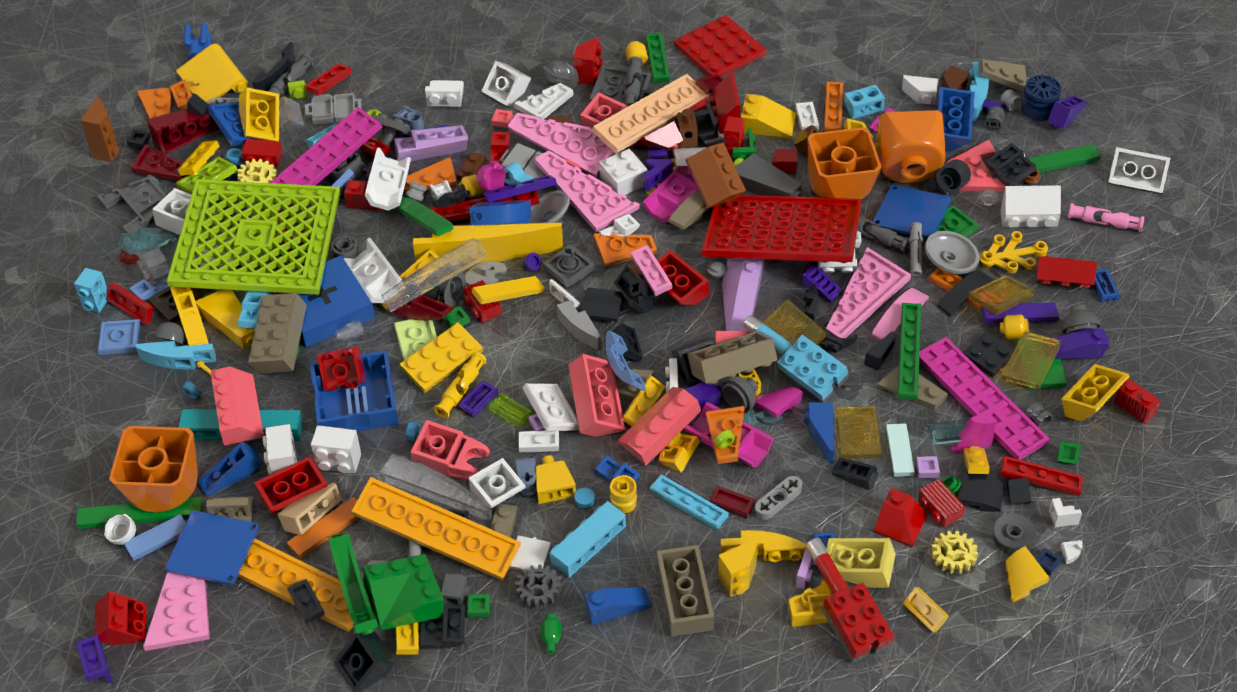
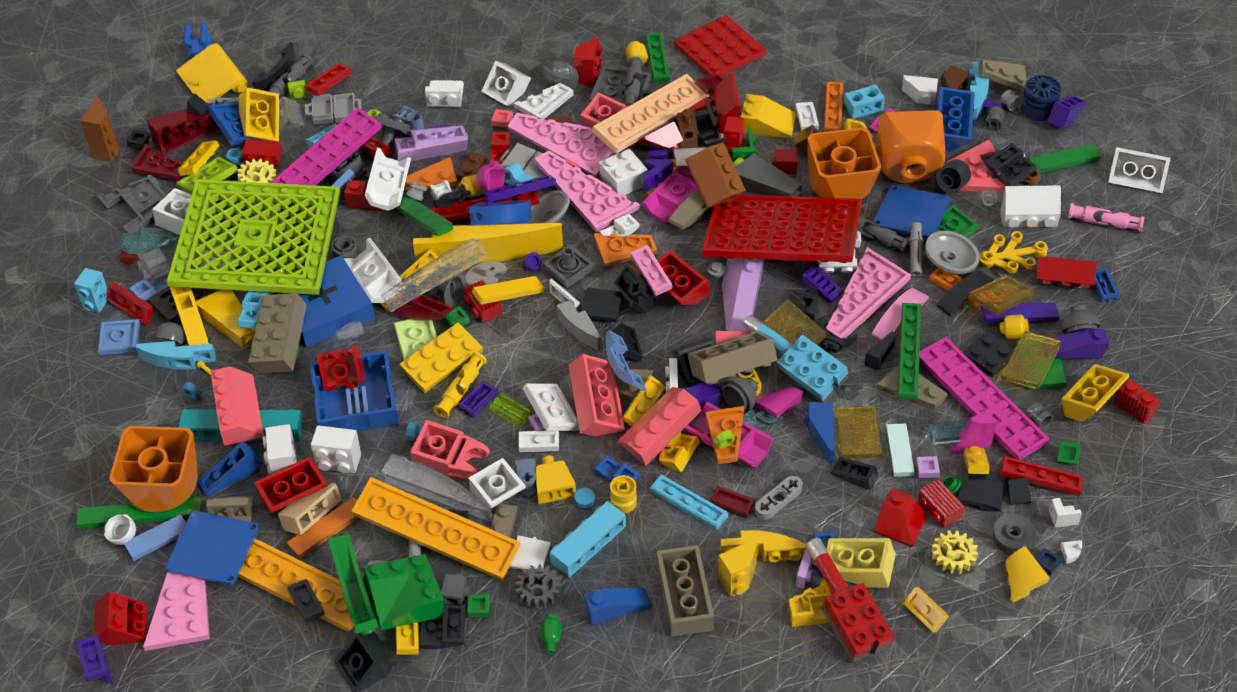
orange wing [137,87,172,119] -> none
orange plate [170,79,192,111] -> none

